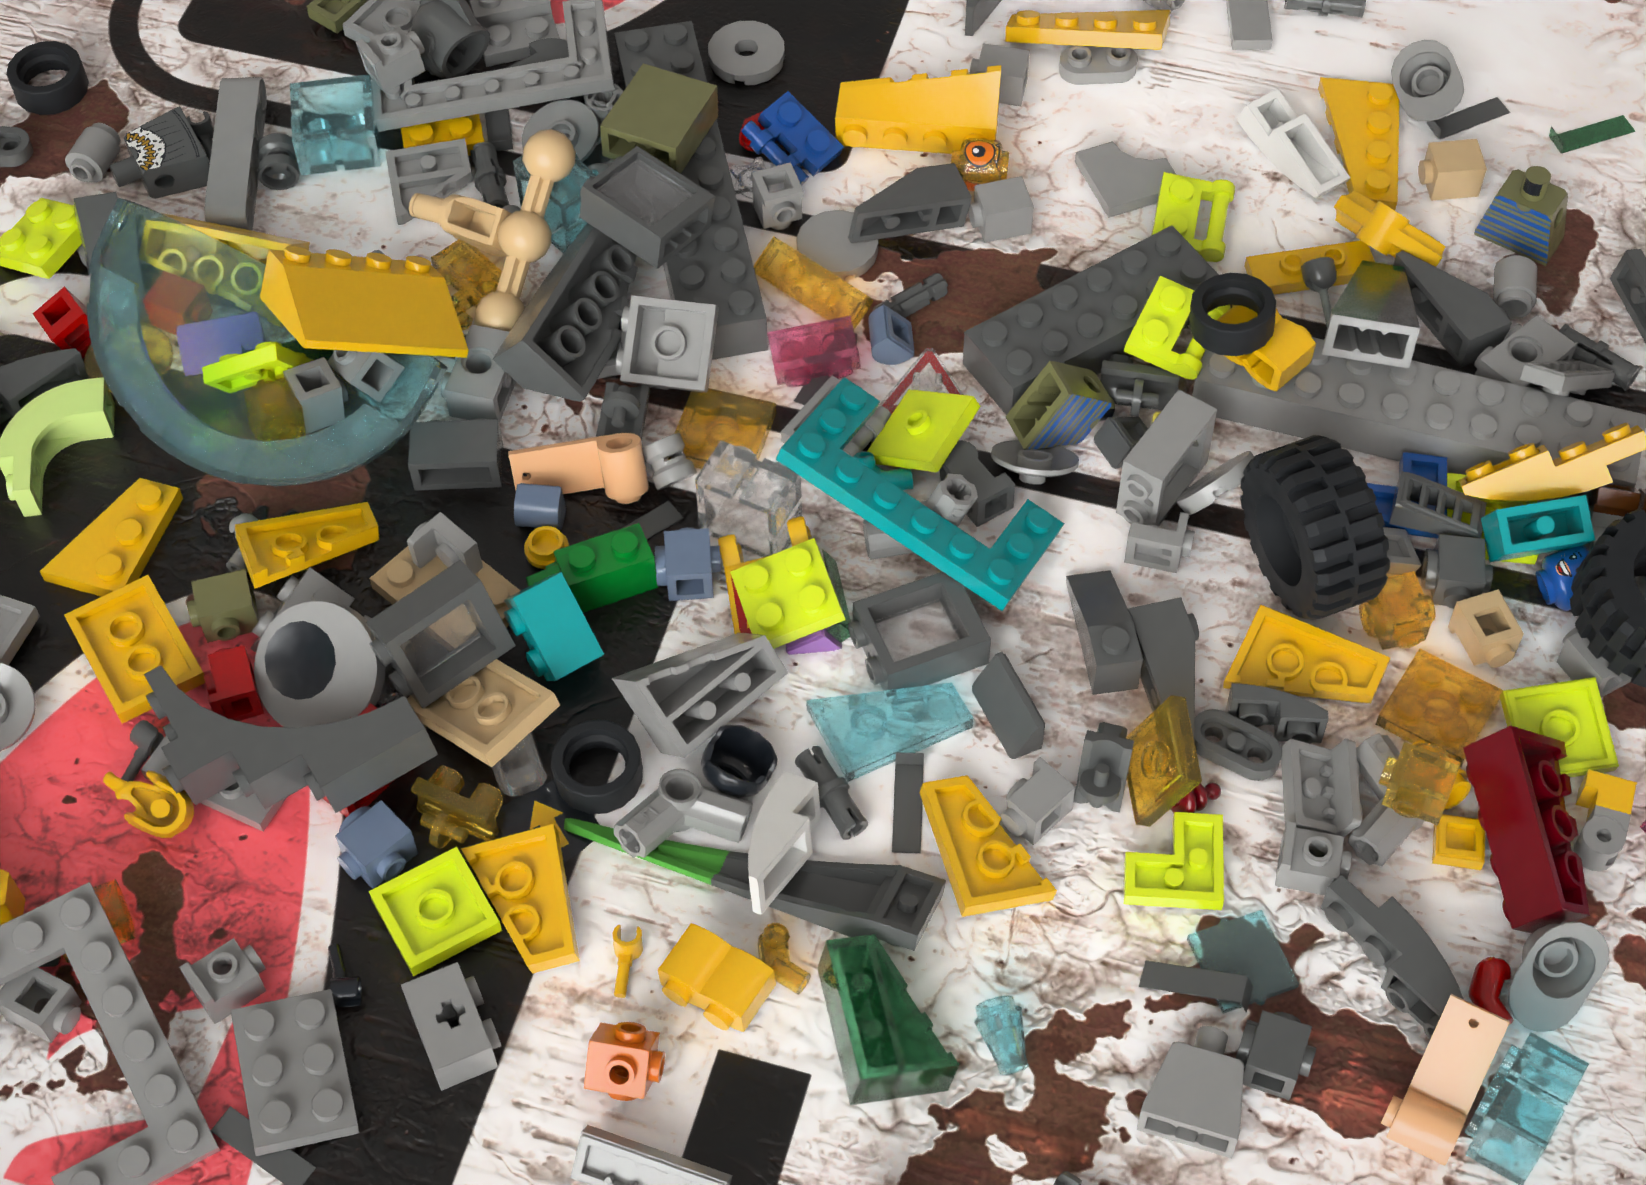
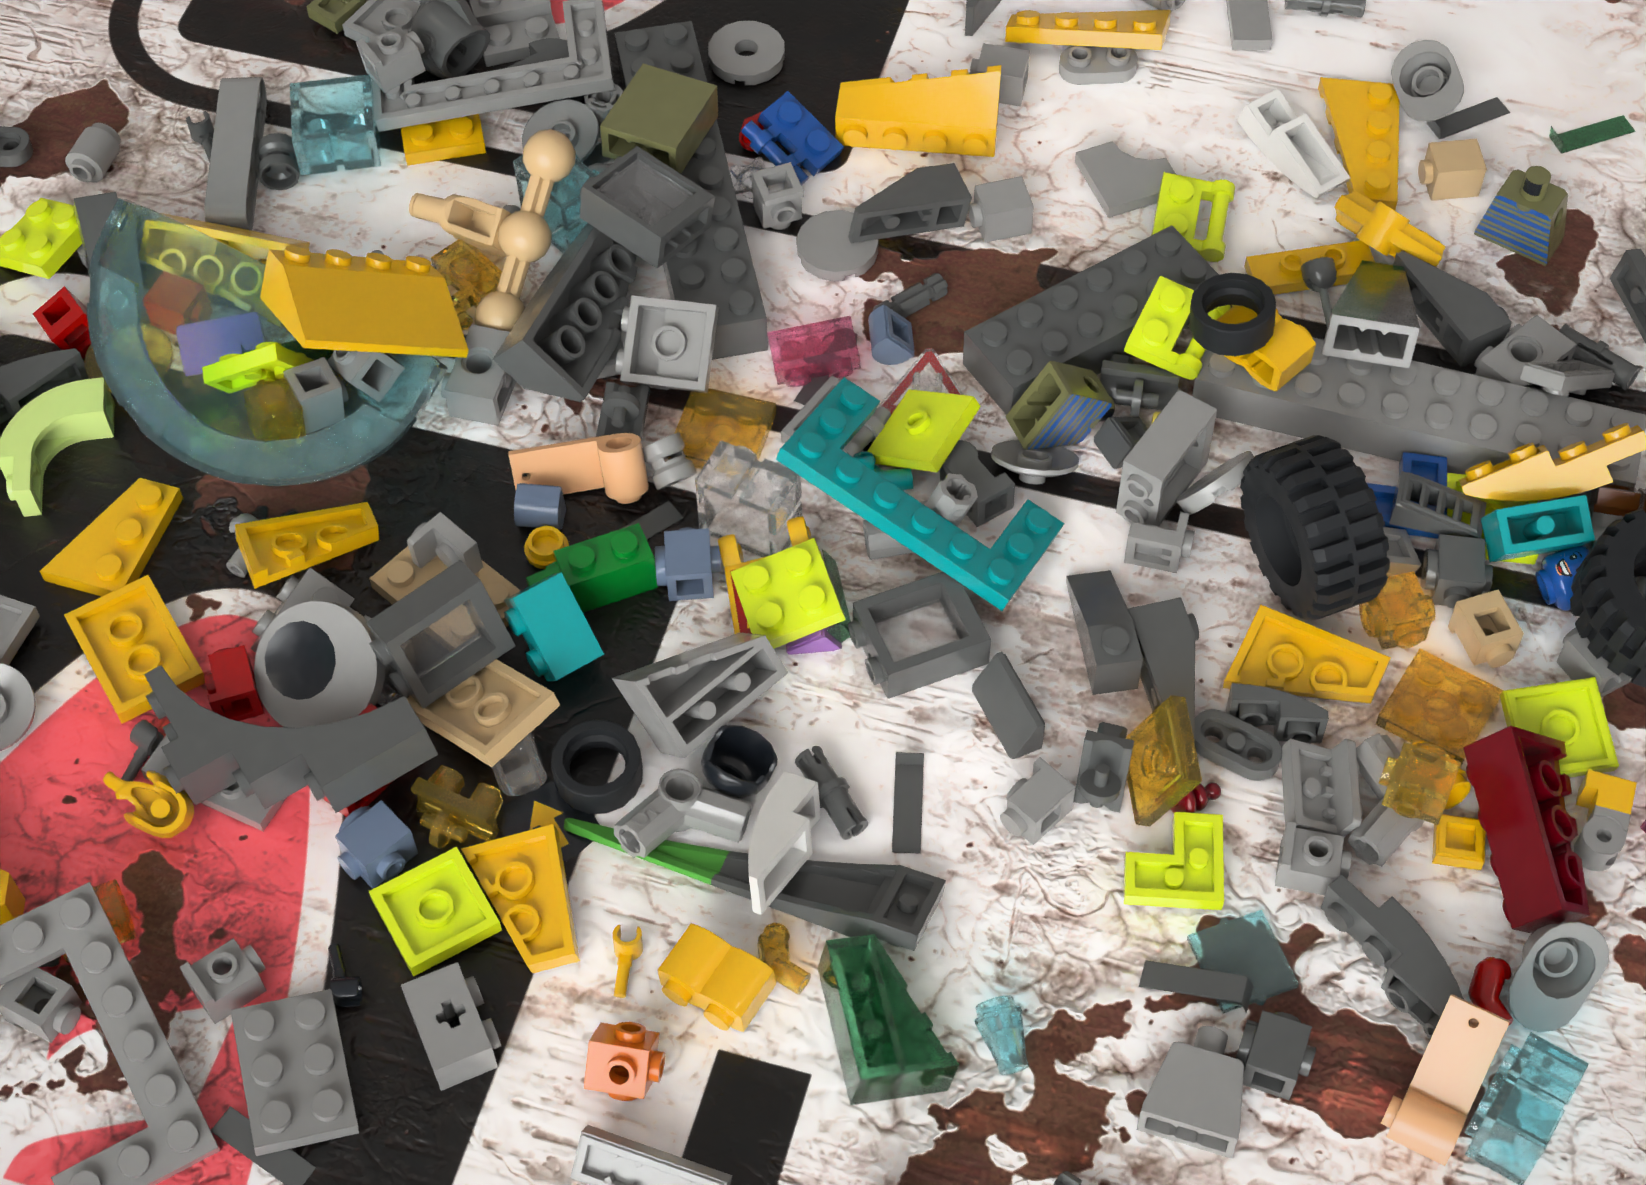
black tyre [6,41,89,115] -> none
dark grey torso [109,106,210,199] -> none
olive brick [187,569,260,643] -> none
light grey wing [385,138,473,225] -> none
dark grey brick [408,418,503,491] -> none
dark grey pin [470,142,510,208] -> none
dark grey piece [485,109,513,151] -> none
clear yellow plate [753,236,874,332] -> none
clear light blue wing [806,682,974,782] -> none
yellow wing [919,775,1057,917] -> none
clear yellow head [951,138,1009,191] -> none
light grey brick [1493,255,1537,319] -> none

